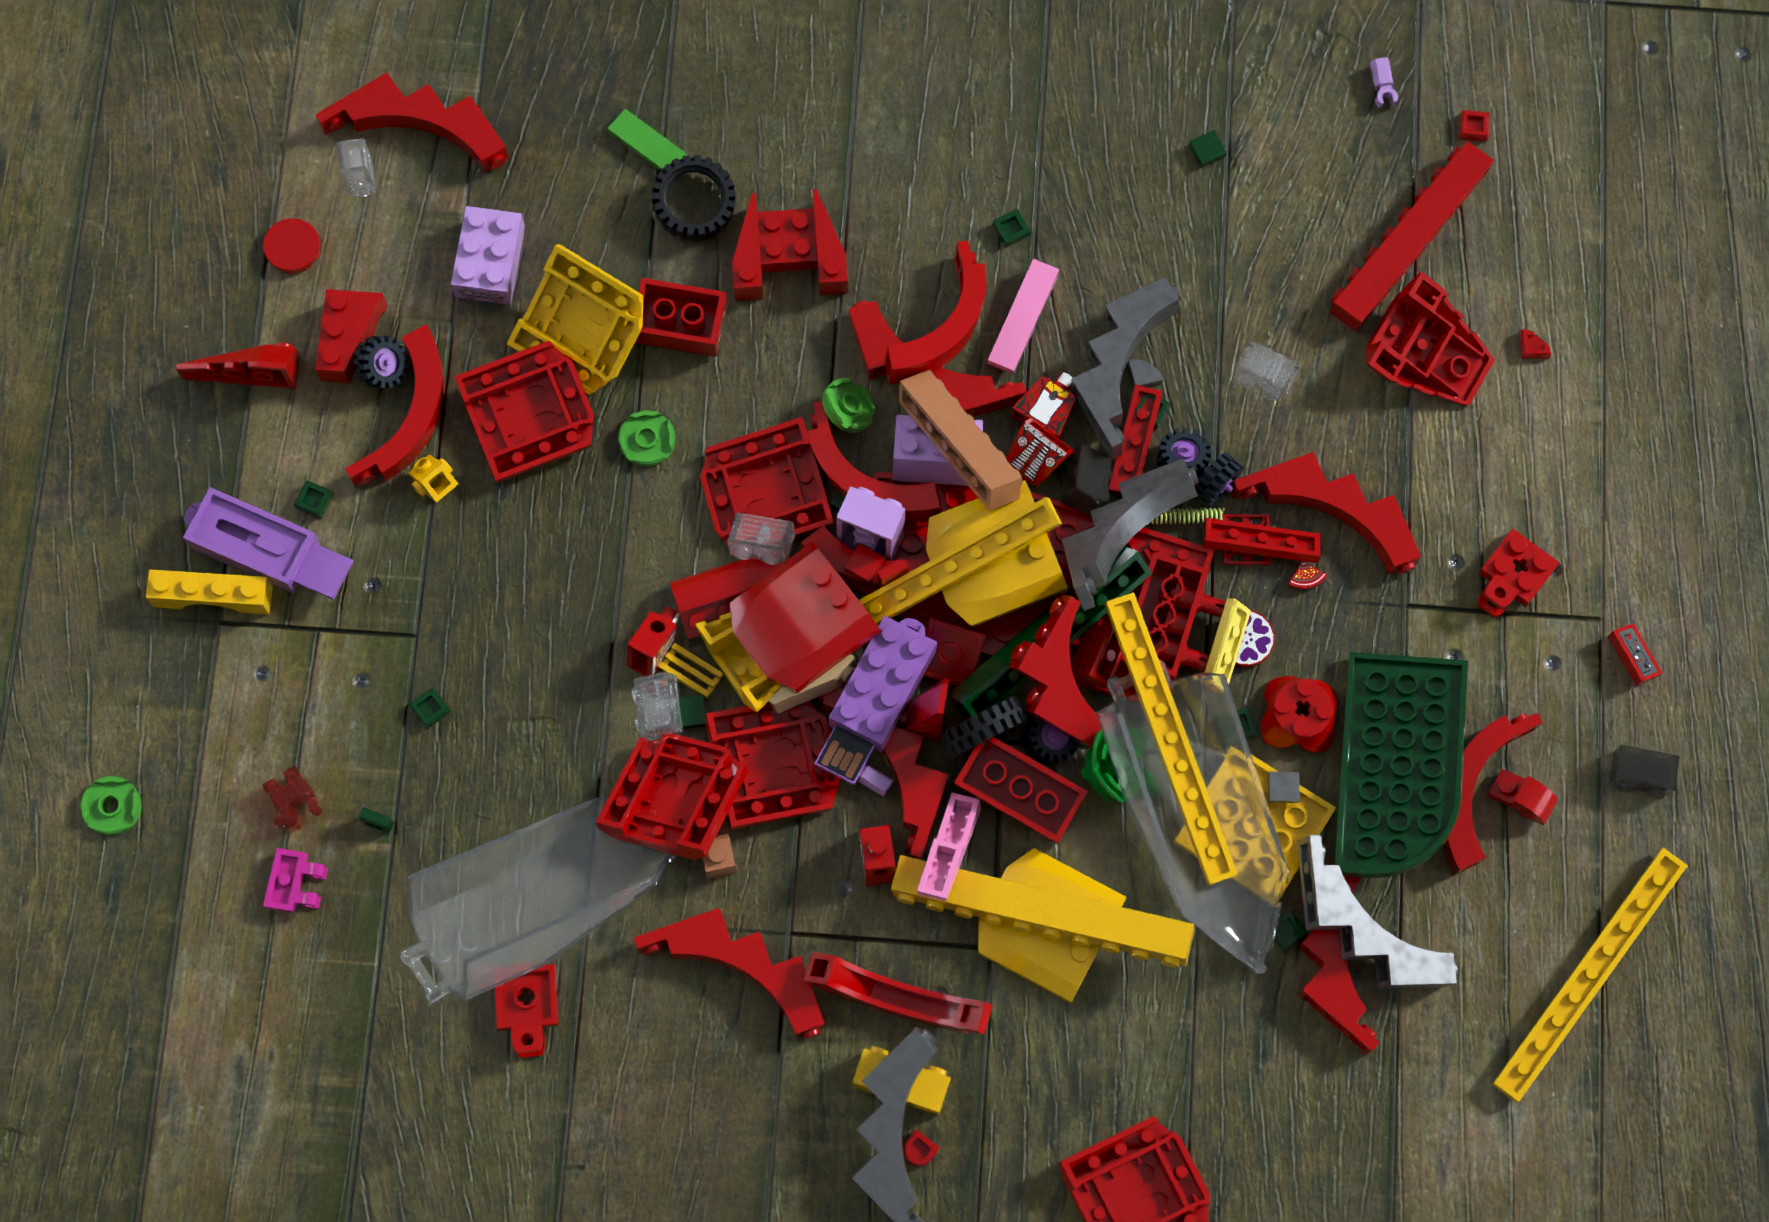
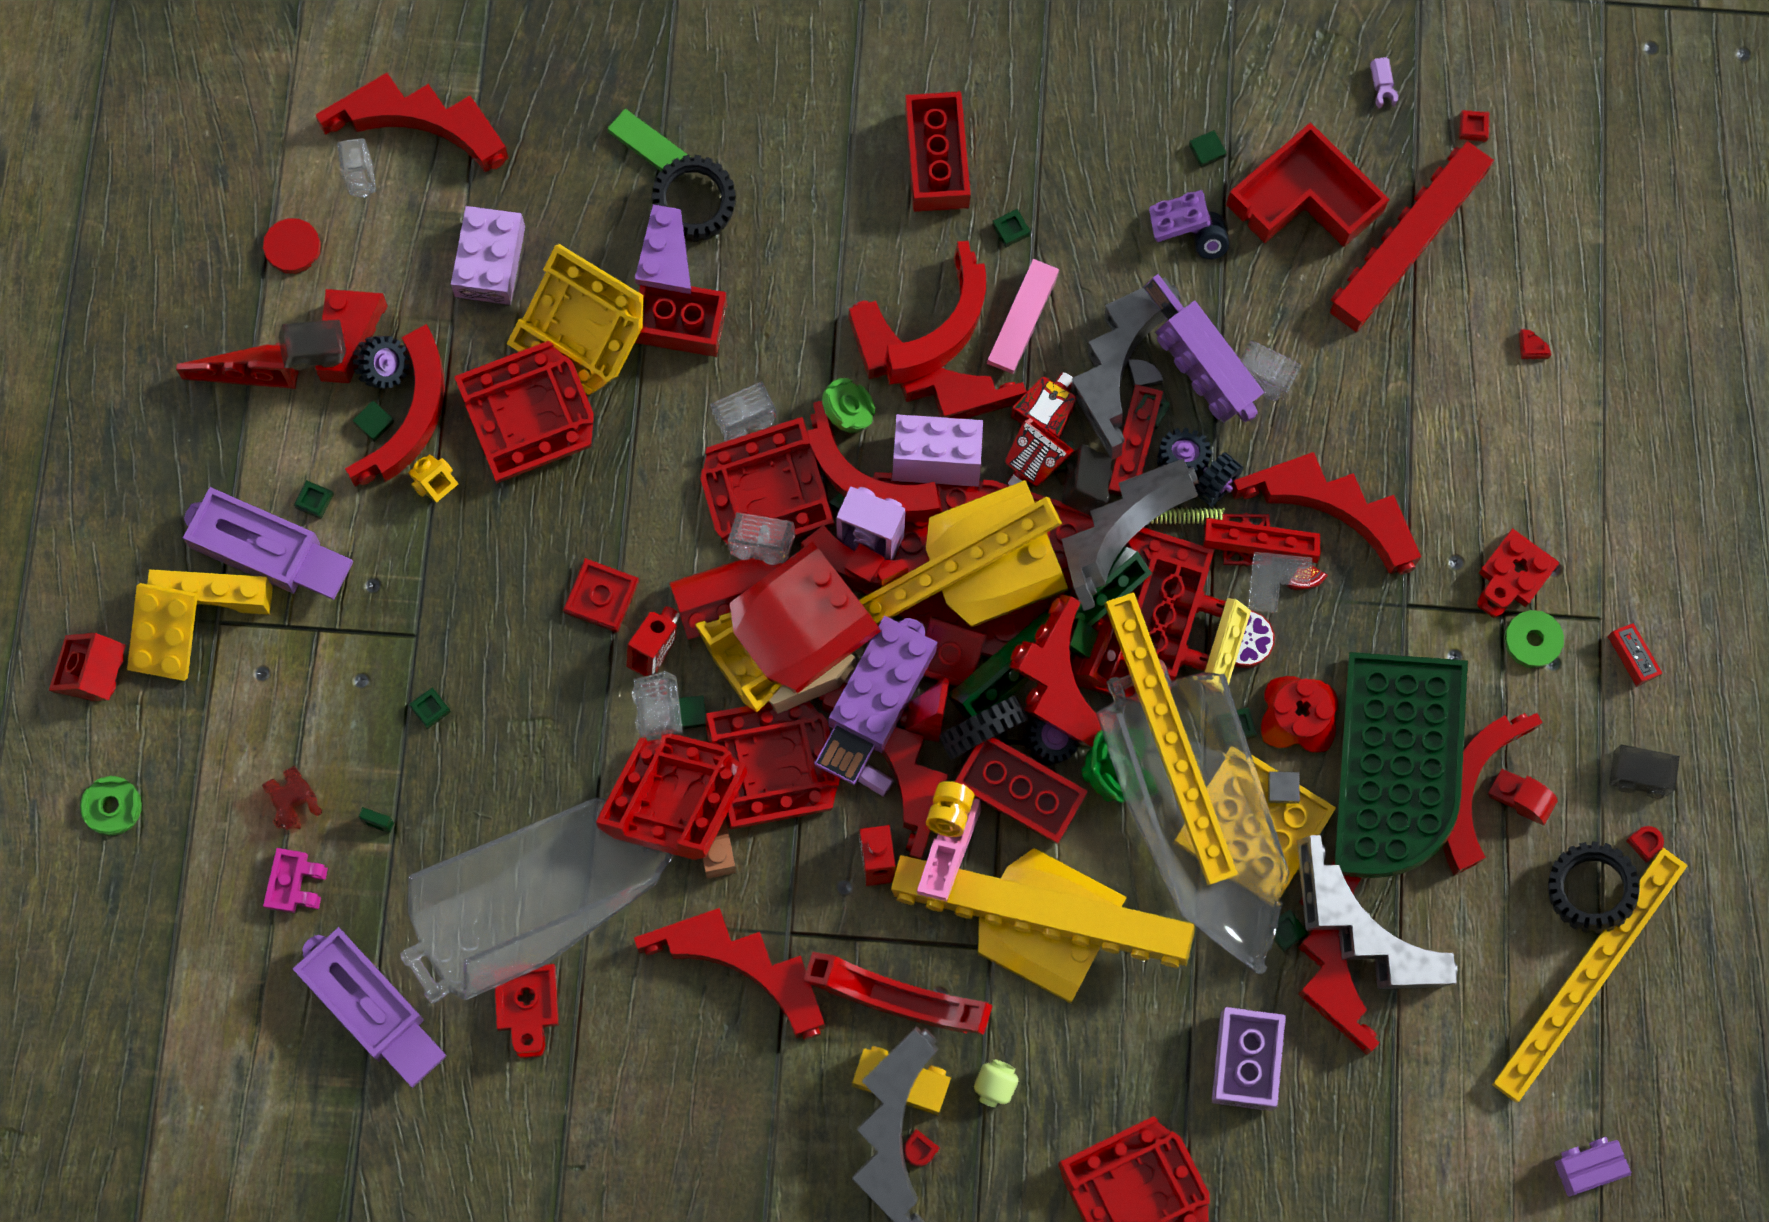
bright green tile [618,410,676,467] -> none
yellow tile [658,642,724,700] -> none
red wedge [732,189,848,301] -> none
nougat brick [899,370,1022,511] -> none
red wedge [1366,272,1495,407] -> none
none -> red slope [49,633,126,701]
none -> yellow plate [127,583,198,681]
none -> clear smoke brick [278,320,346,370]
none -> medium lavender piece [293,927,447,1088]
none -> dark green tile [353,401,394,442]
none -> red tile [563,558,640,633]
none -> medium lavender wing [635,204,691,294]
none -> clear brick [710,381,777,441]
none -> red brick [905,91,970,212]
none -> yellow wheel [926,781,974,837]
none -> yellowish green head [974,1059,1019,1108]
none -> dark green tile [1069,618,1099,659]
none -> medium lavender piece [1143,274,1265,423]
none -> medium lavender plate [1149,190,1229,259]
none -> lavender brick [1212,1007,1286,1111]
none -> red piece [1226,122,1389,247]
none -> clear plate [1248,552,1313,613]
none -> bright green tile [1504,610,1564,668]
none -> black tyre [1548,841,1640,933]
none -> medium lavender brick [1555,1137,1631,1197]
none -> red tile [1626,826,1664,863]

